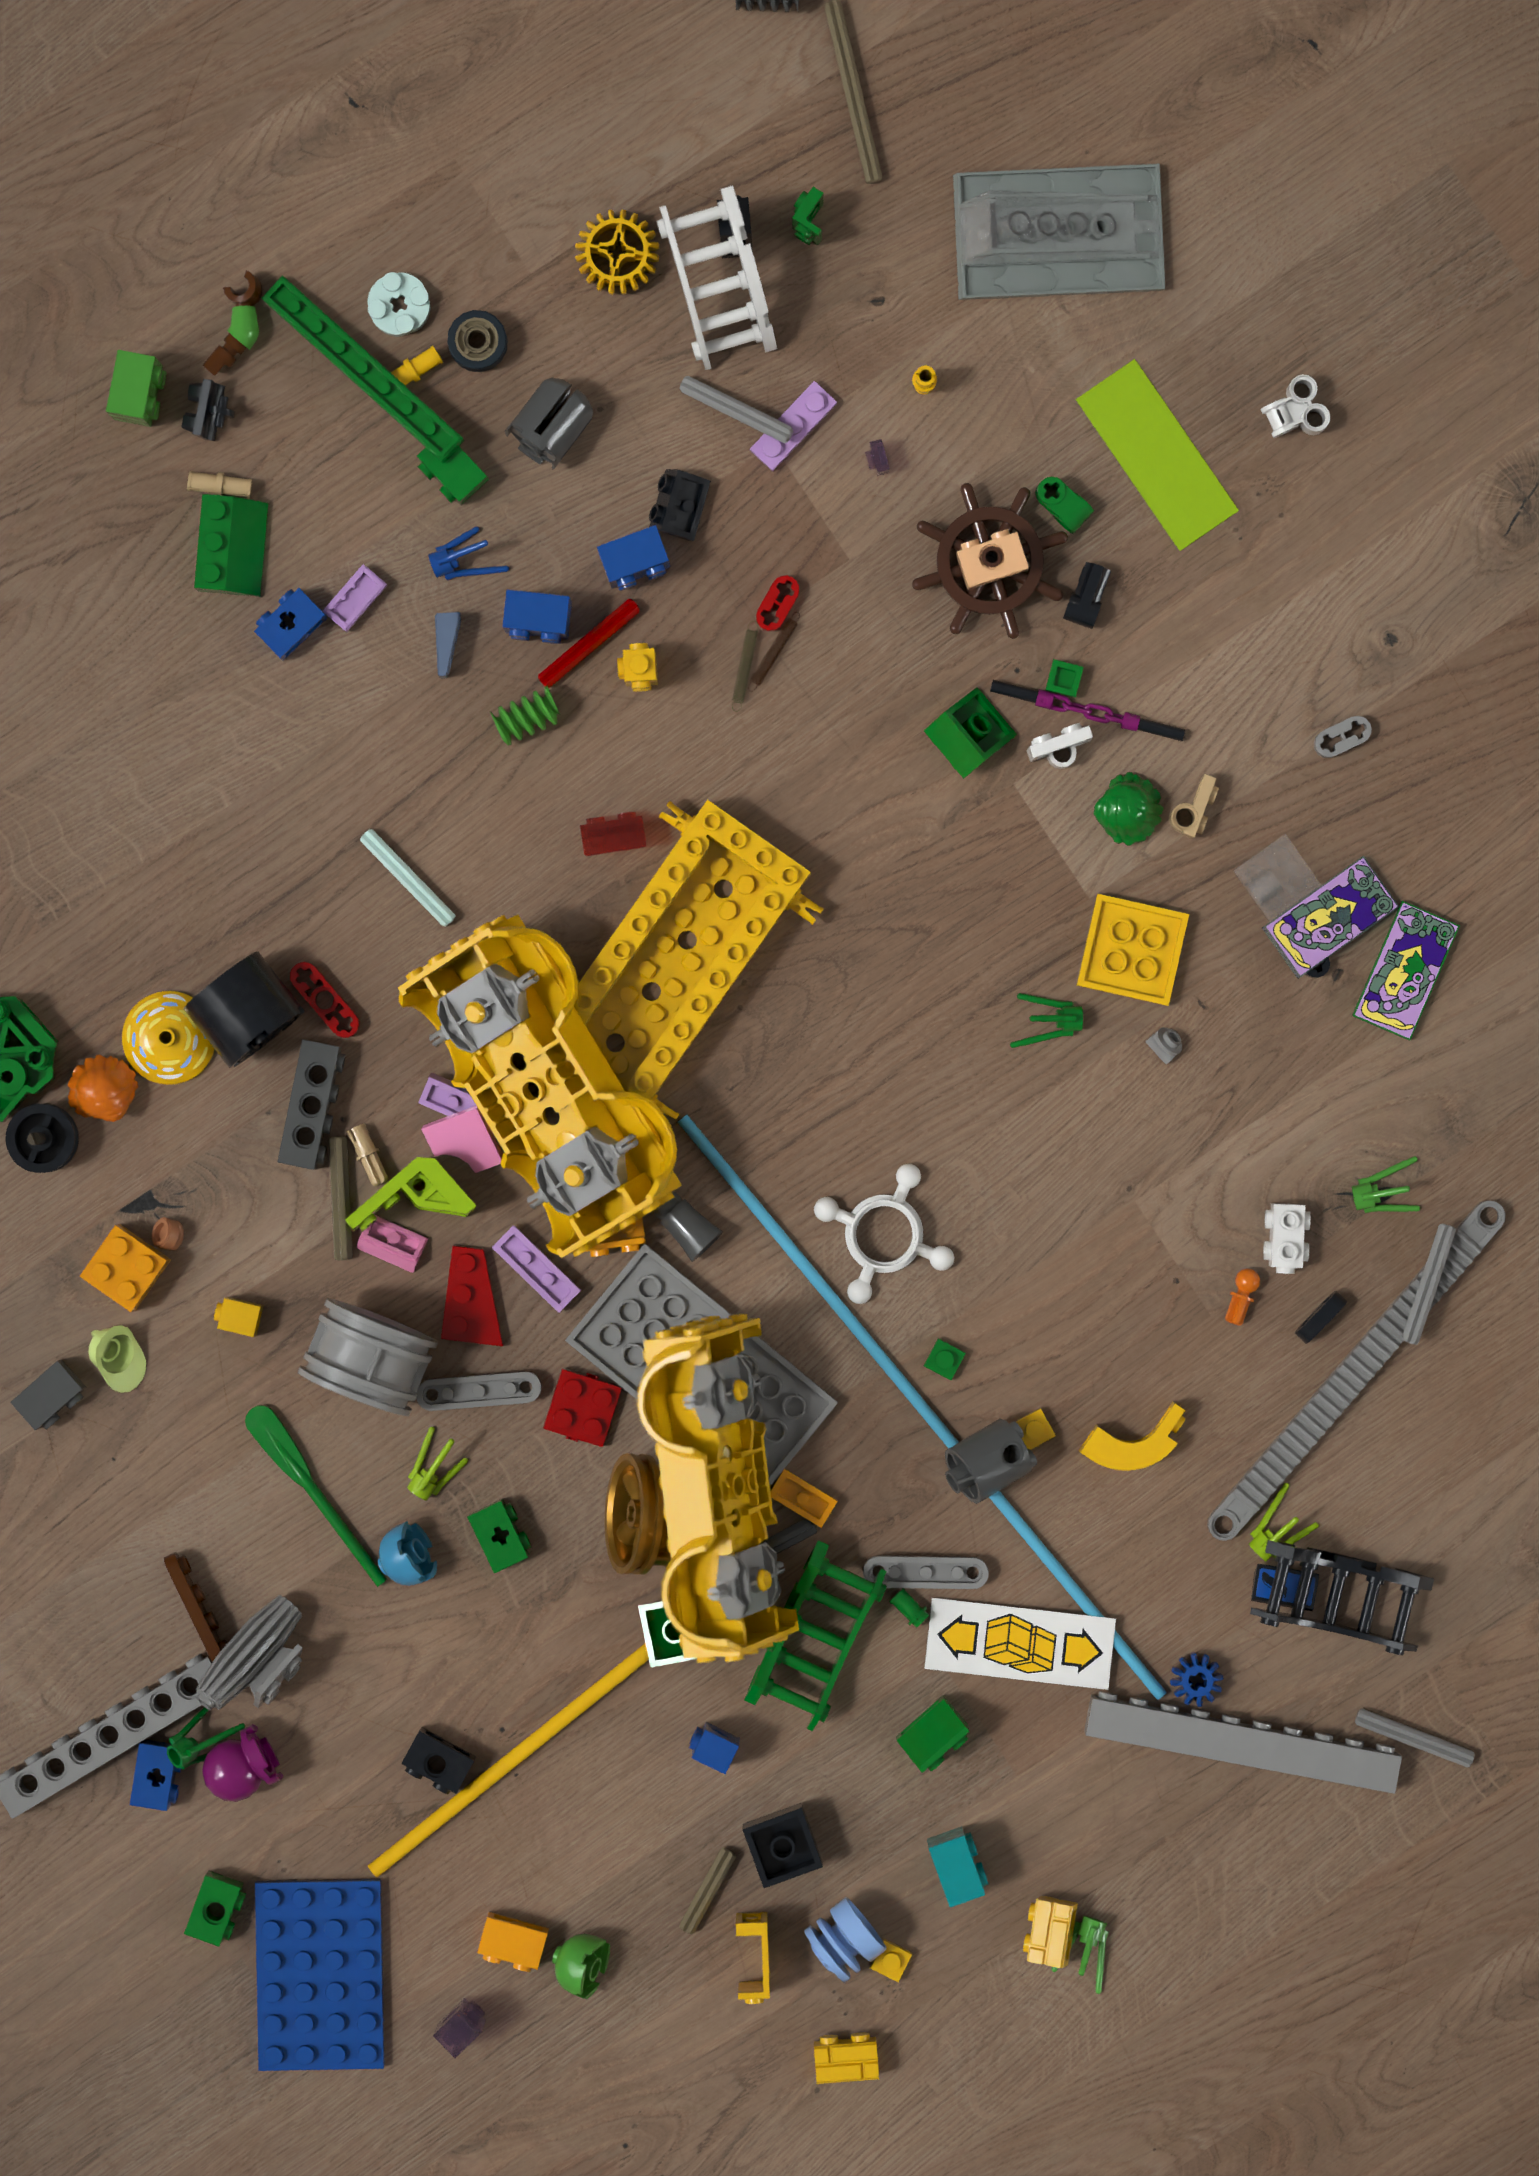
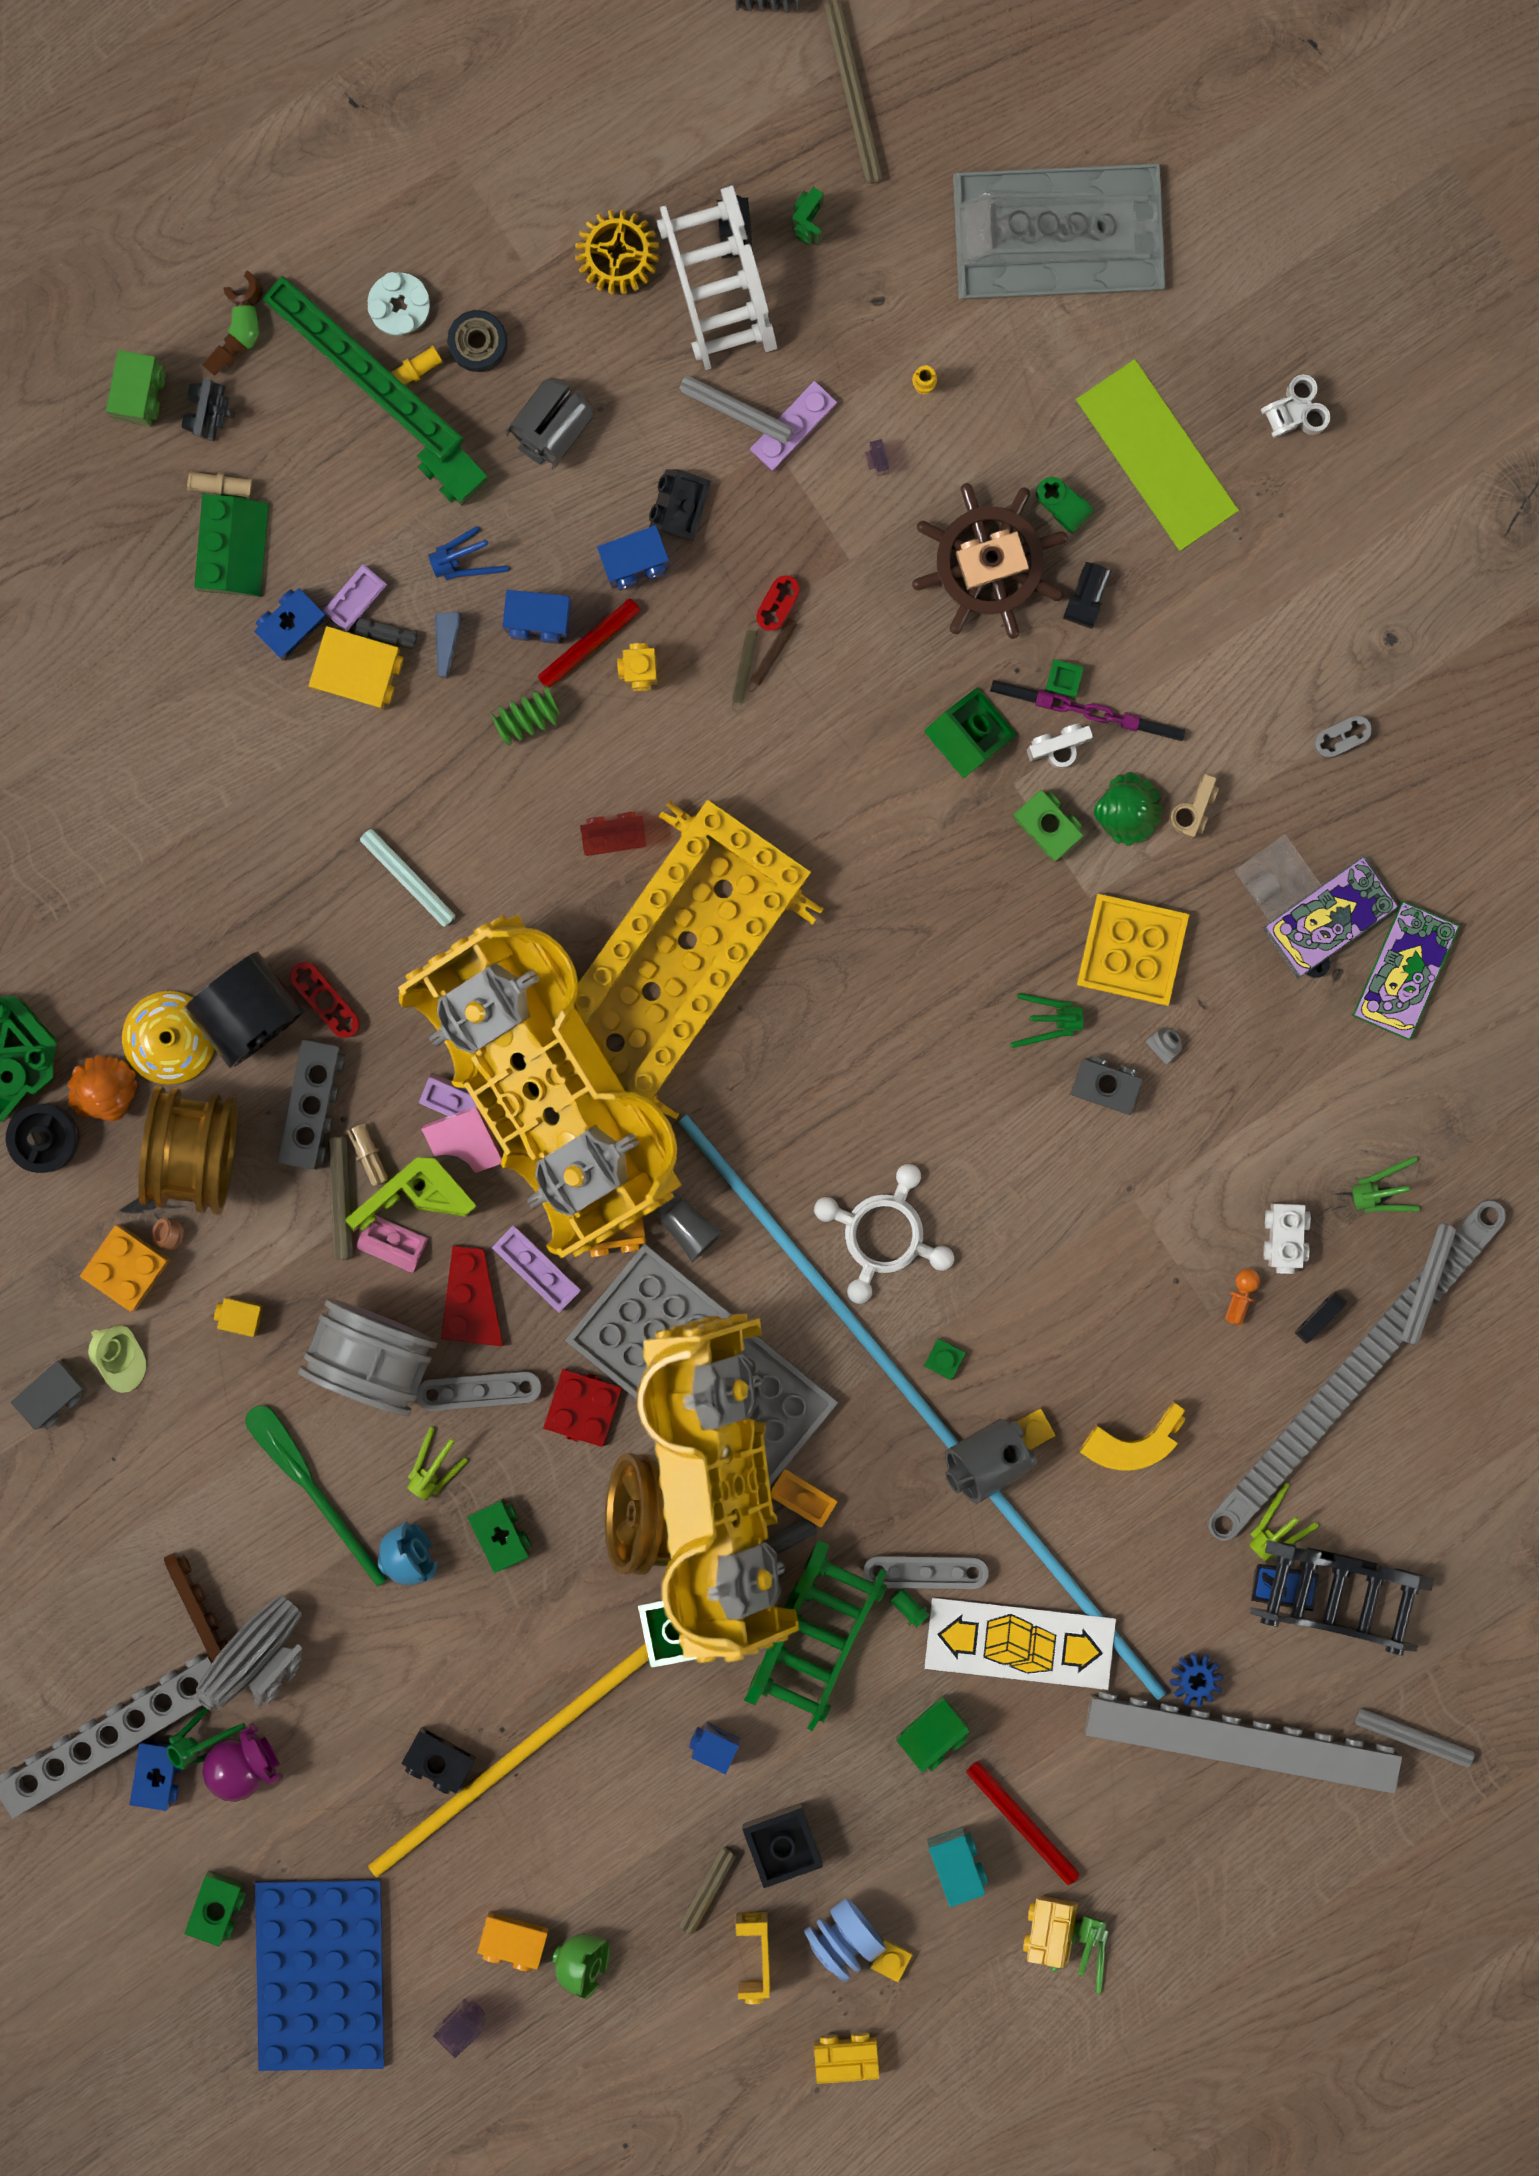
none -> pearl gold wheel [138,1086,238,1215]
none -> yellow panel [308,626,404,710]
none -> dark grey axle [355,618,417,649]
none -> red axle [966,1761,1080,1885]
none -> bright green brick [1012,790,1083,862]
none -> dark grey brick [1069,1055,1143,1115]

